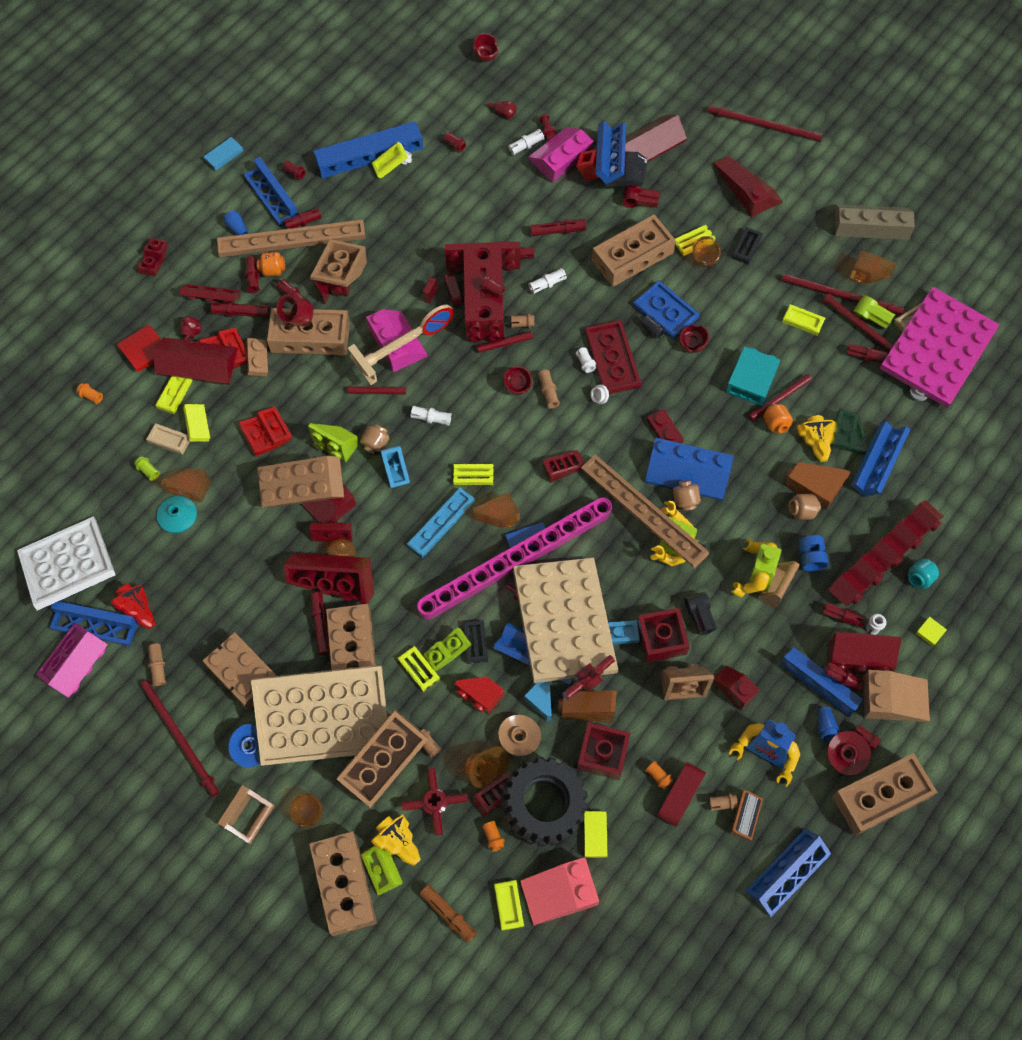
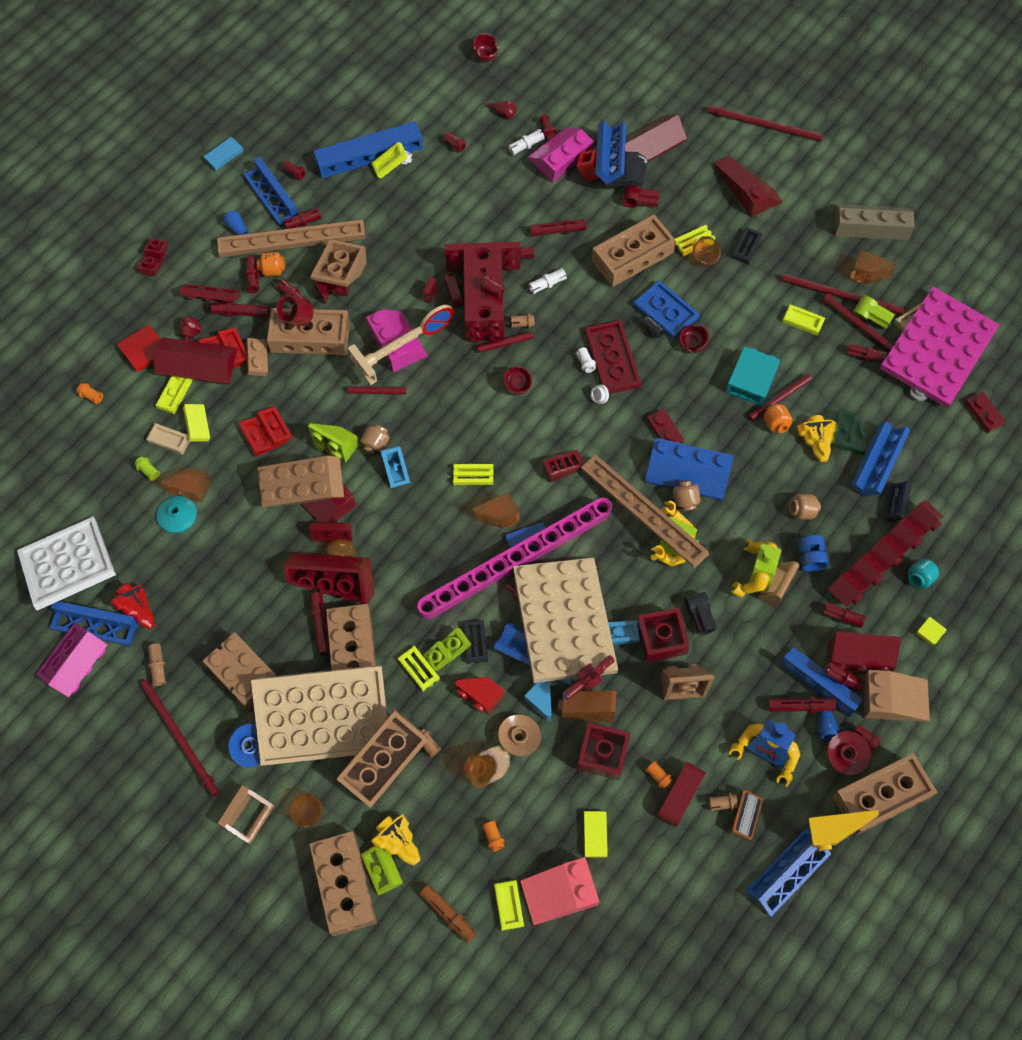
dark red bar [402,768,468,836] -> none
dark azure tile [407,487,475,558] -> none
white pin [411,406,452,426] -> none
dark red slope [472,772,510,817] -> none
black tyre [500,757,588,847] -> none
medium nougat pin [538,370,560,408] -> none
dark red slope [713,665,760,710] -> none
dark orange slope [785,462,850,510] -> none
white pin [866,614,886,635] -> none
none -> dark red pin [769,696,836,714]
none -> yellow slope [808,810,879,851]
none -> black tile [884,481,911,522]
none -> dark red plate [965,392,1006,433]

